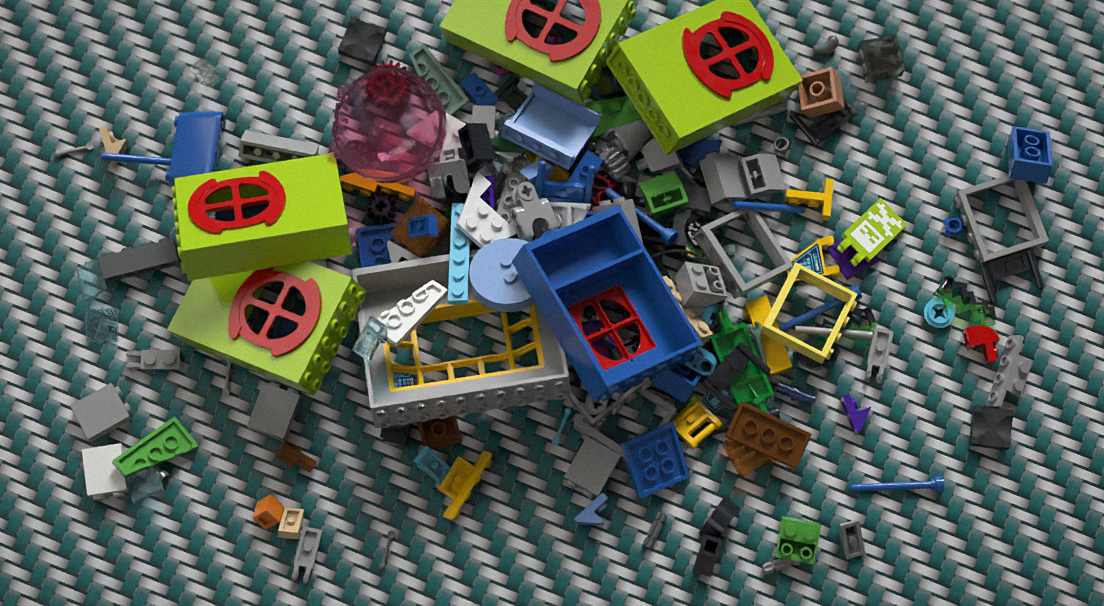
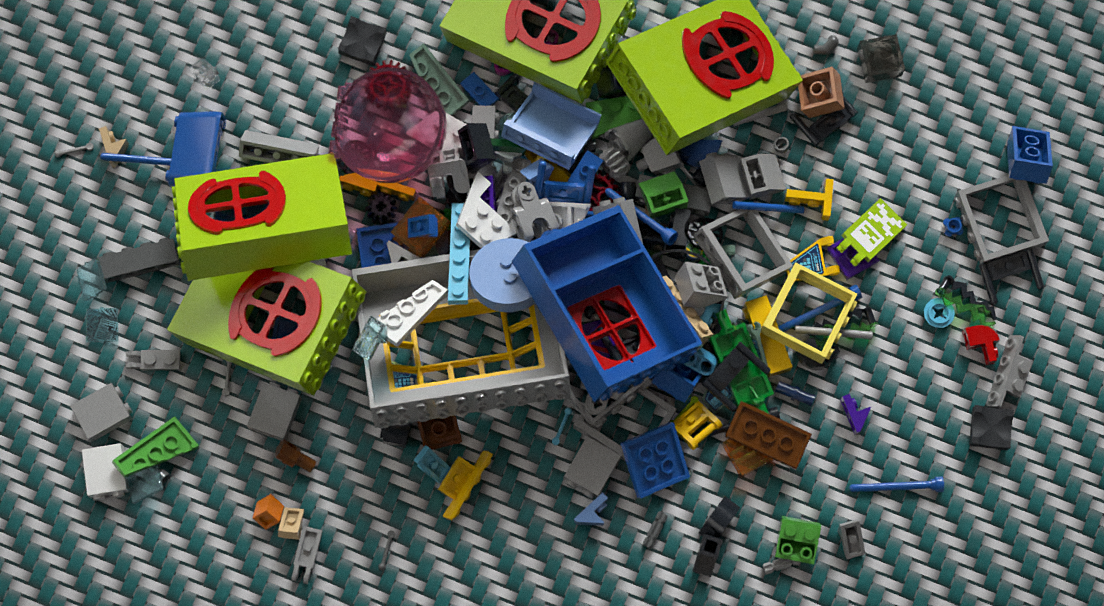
light grey hinge [864,327,894,383] -> none

